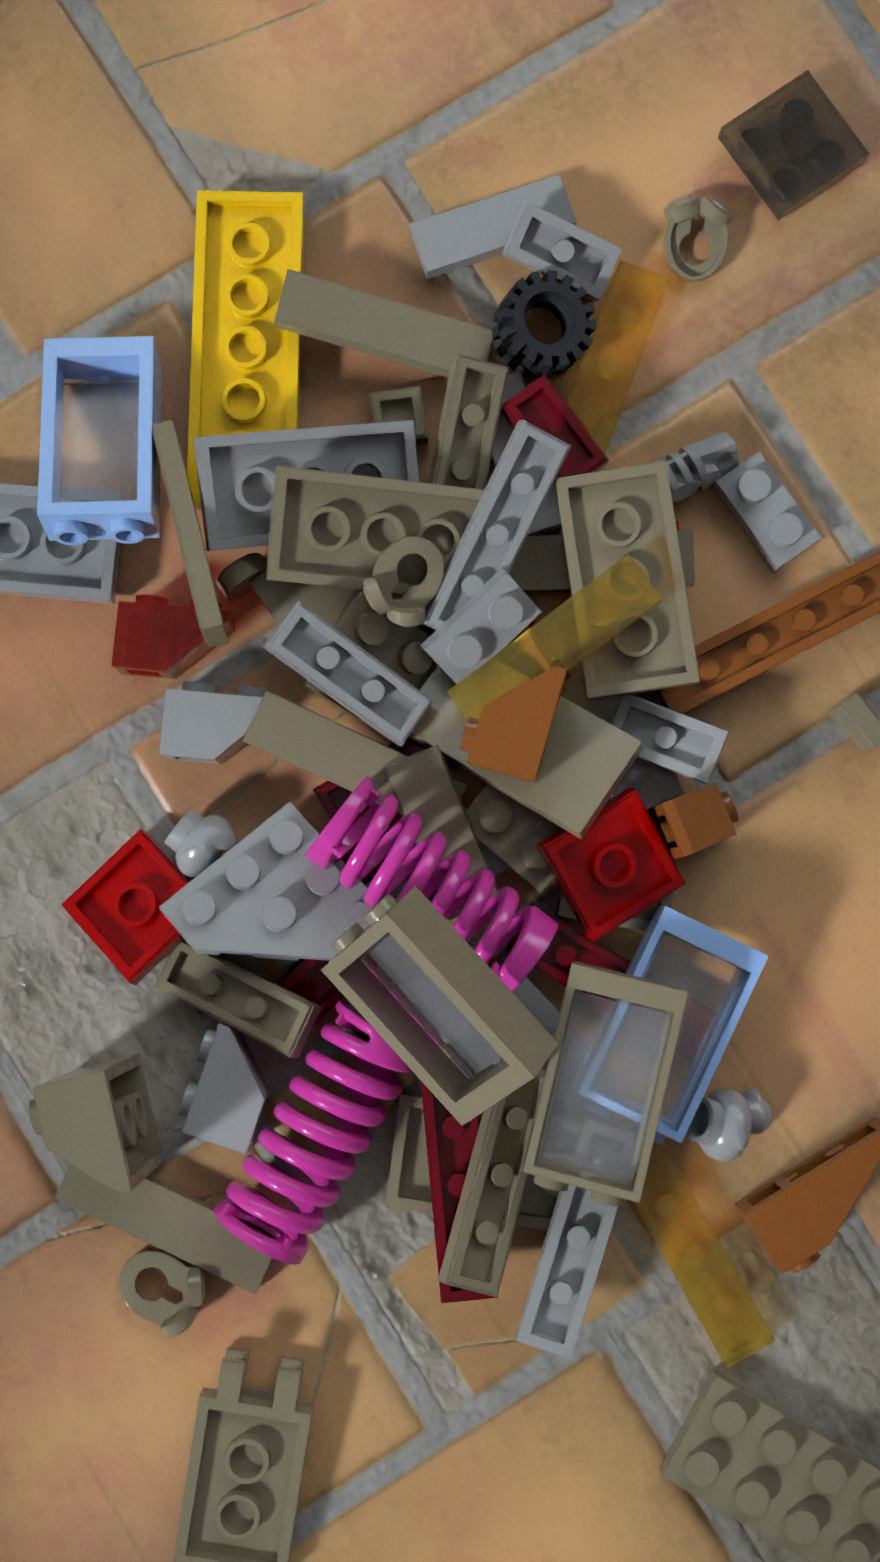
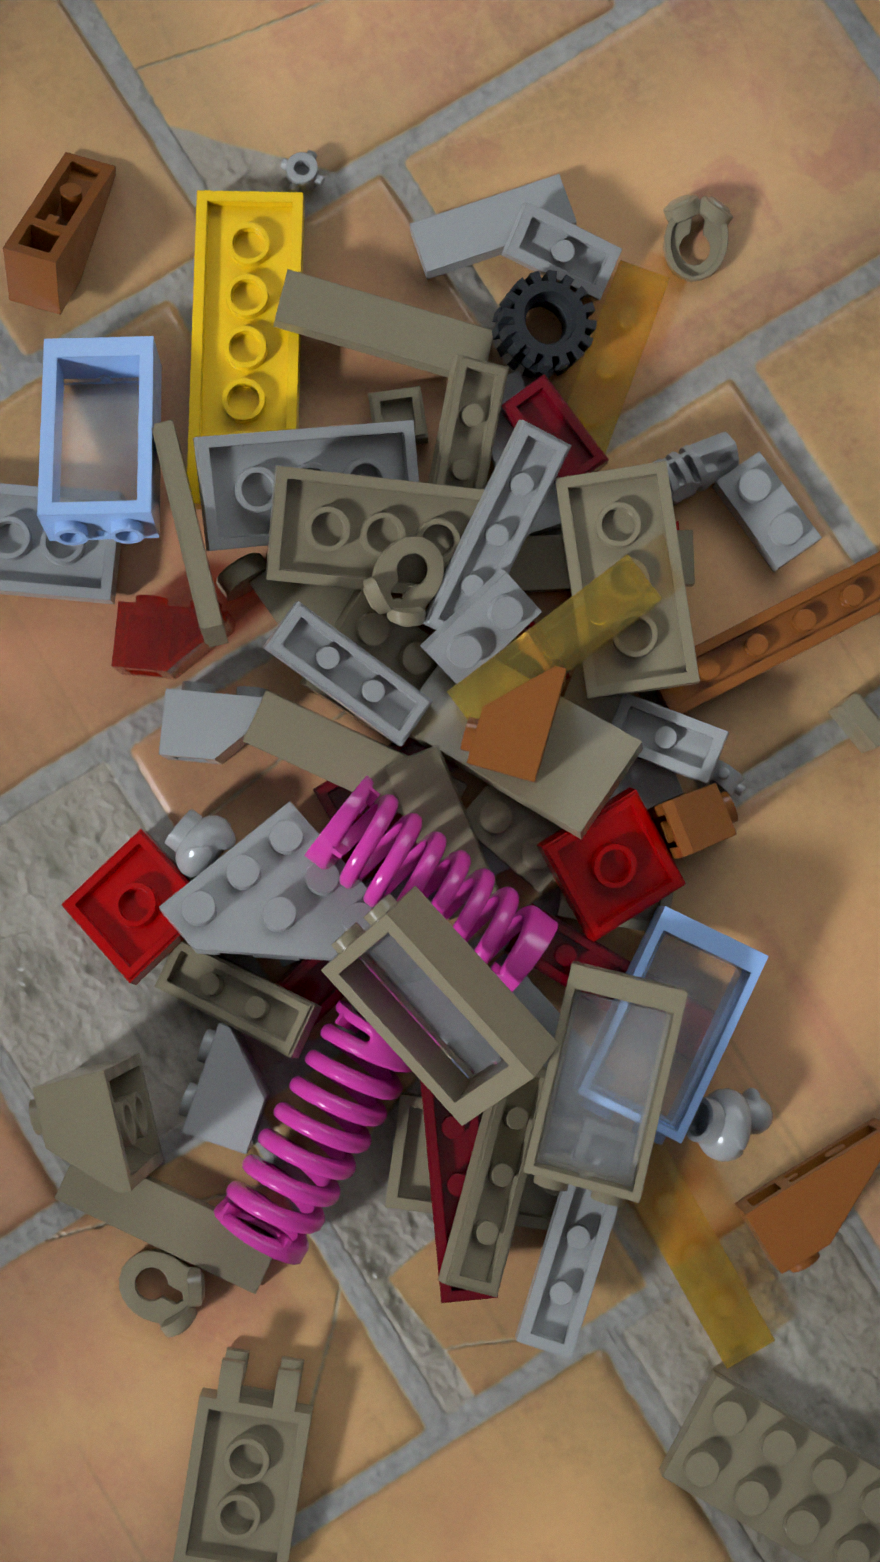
clear smoke plate [718,70,869,221] -> none
none -> dark orange slope [3,152,116,315]
none -> light grey piece [281,150,325,193]
none -> light grey piece [709,760,746,797]

